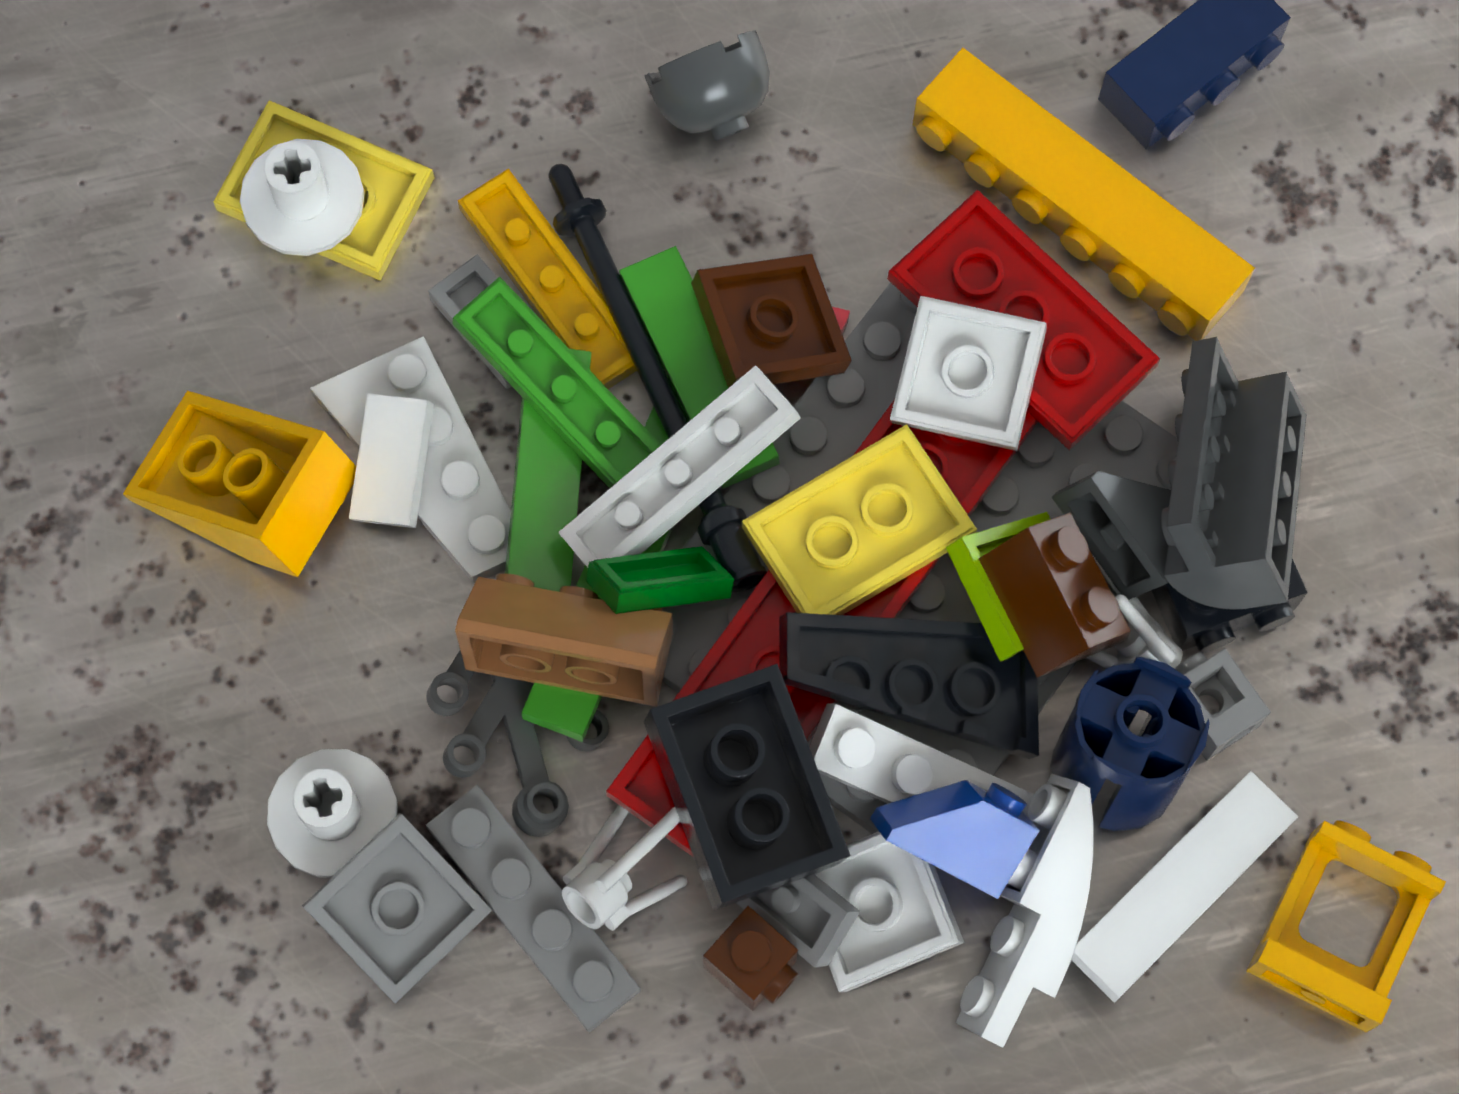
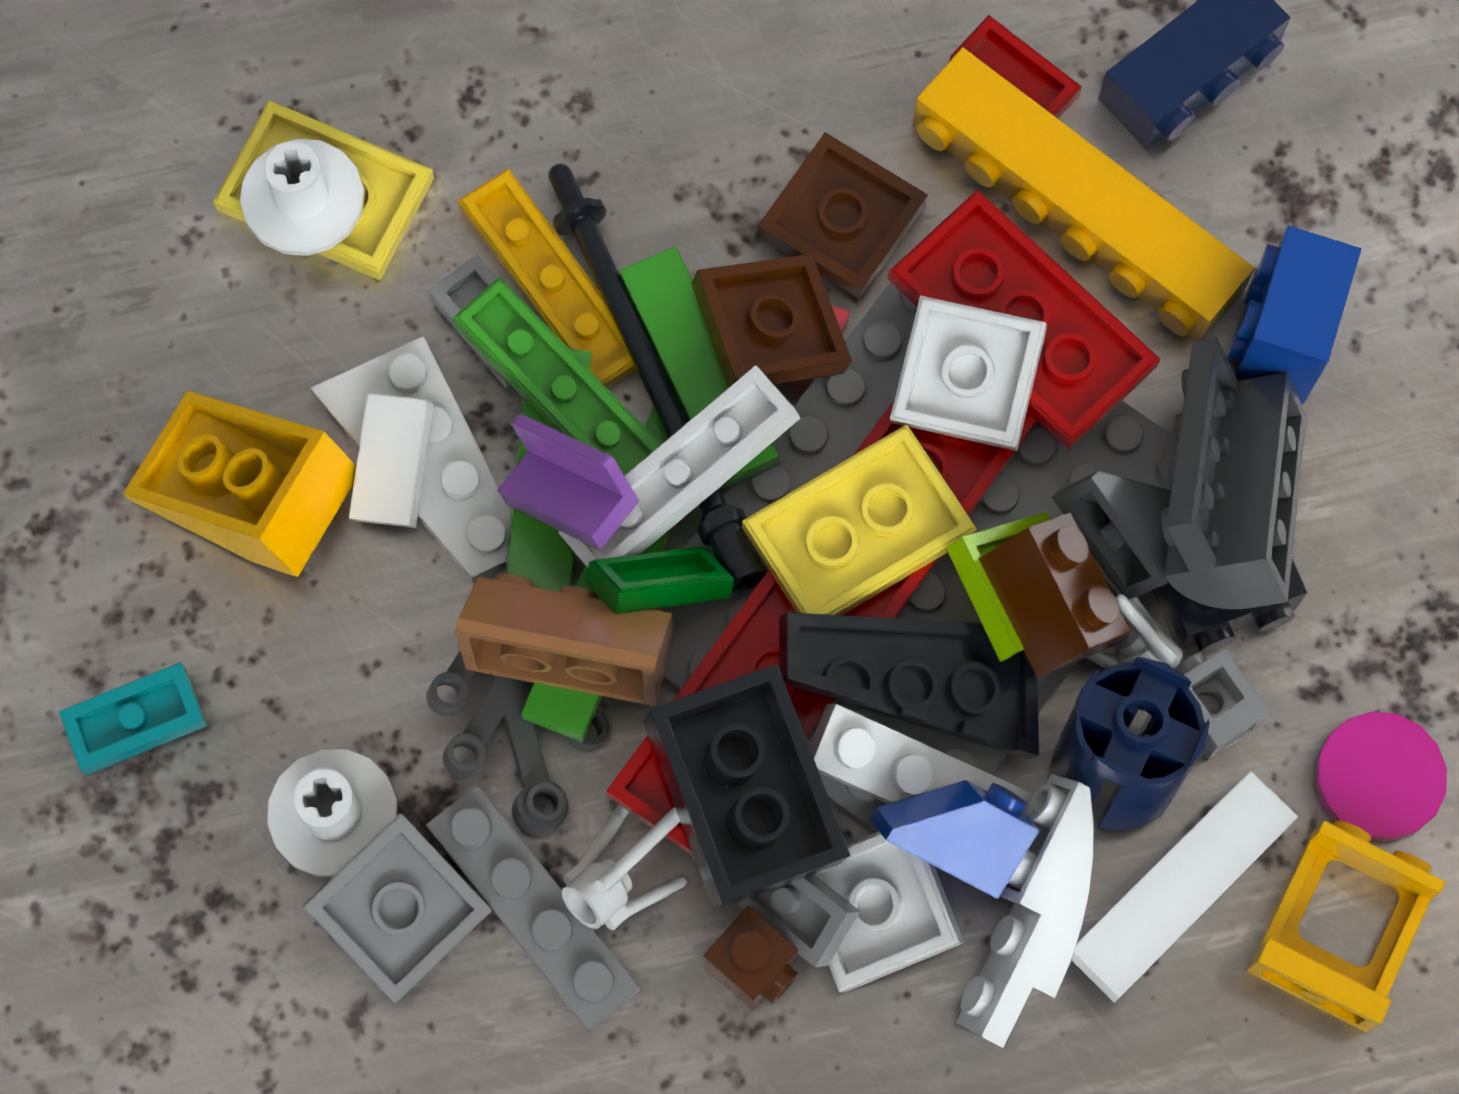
dark grey cylinder [644,30,770,141] -> none
none -> teal plate [58,662,208,776]
none -> medium lavender panel [497,414,639,551]
none -> reddish brown plate [757,132,928,299]
none -> red tile [949,15,1082,119]
none -> blue brick [1227,226,1362,405]
none -> dark pink tile [1314,712,1447,843]

